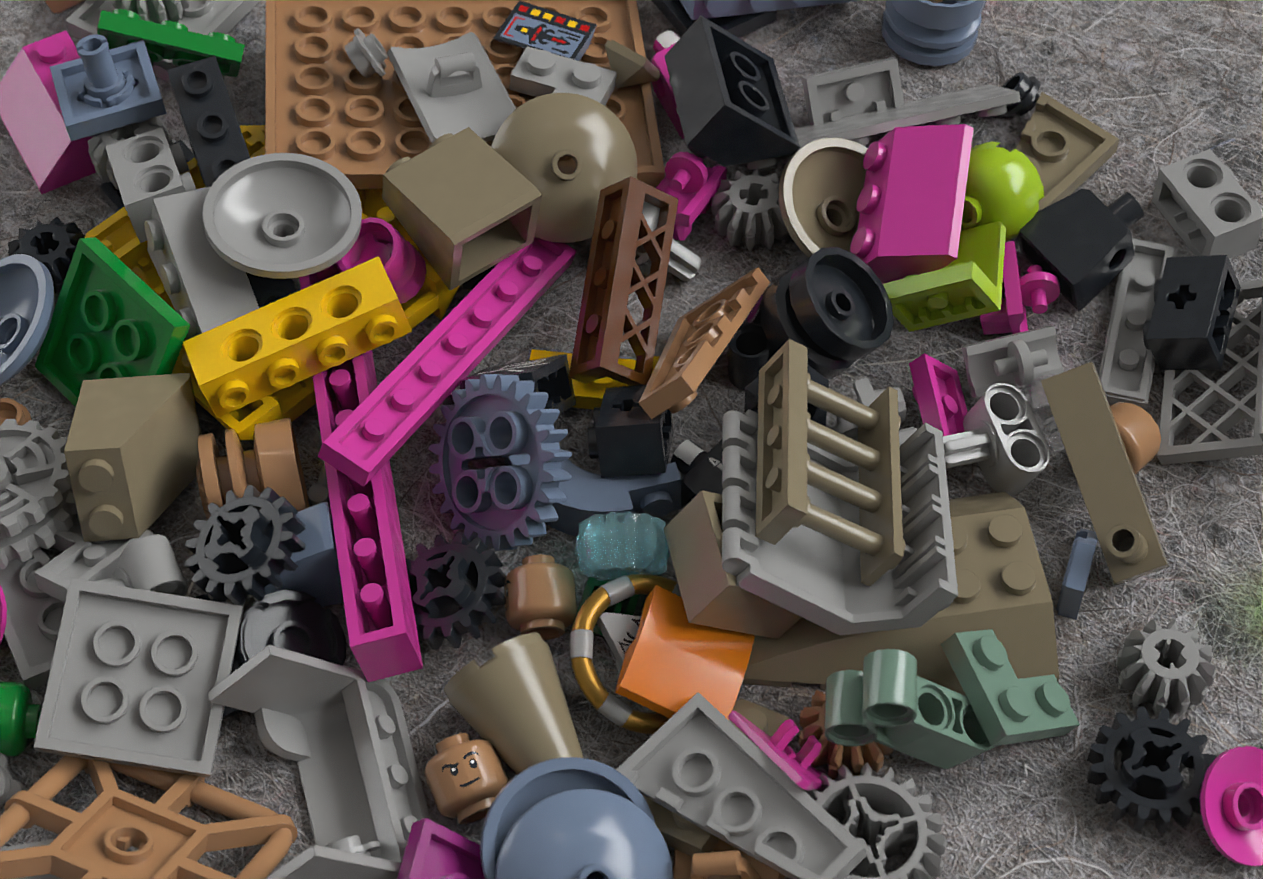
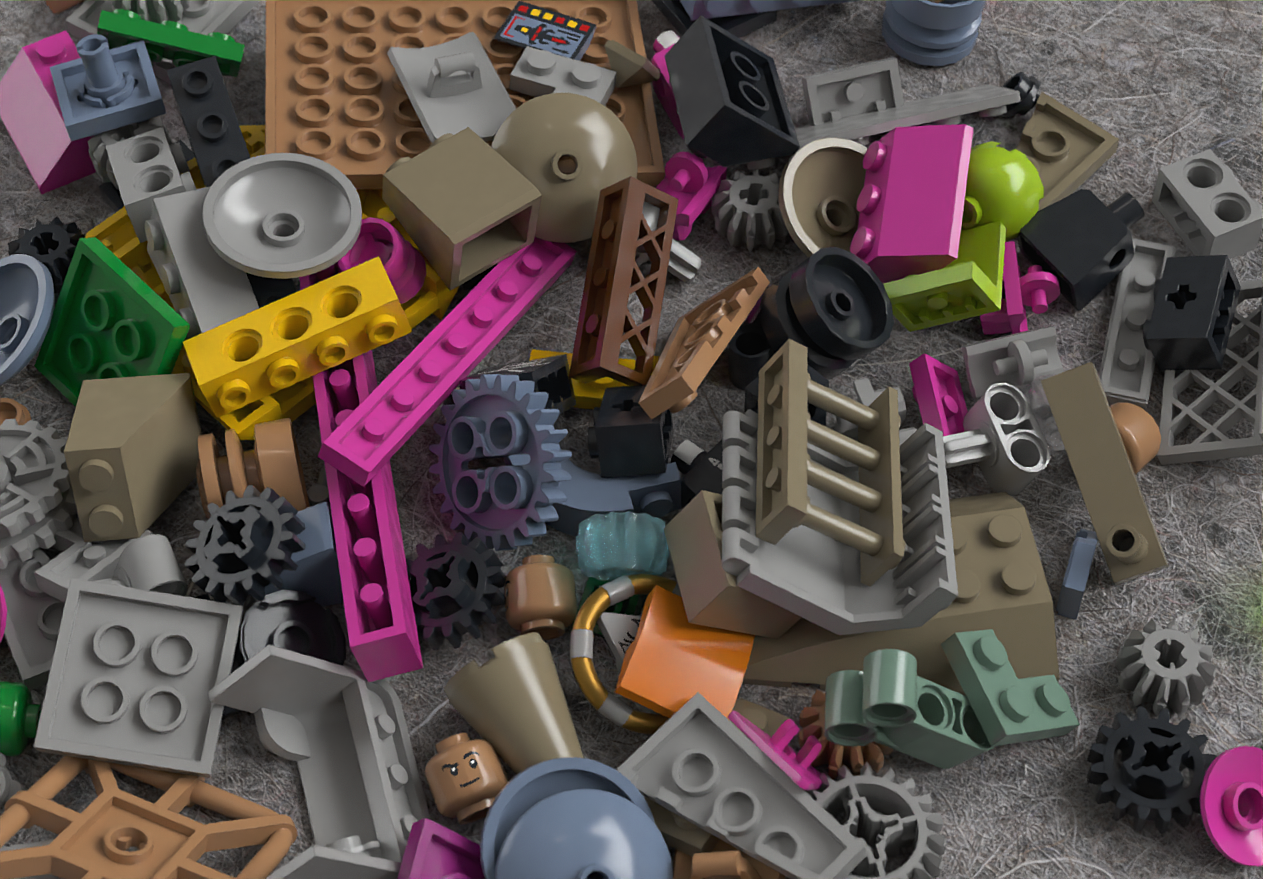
light grey plate [344,28,388,78] -> none

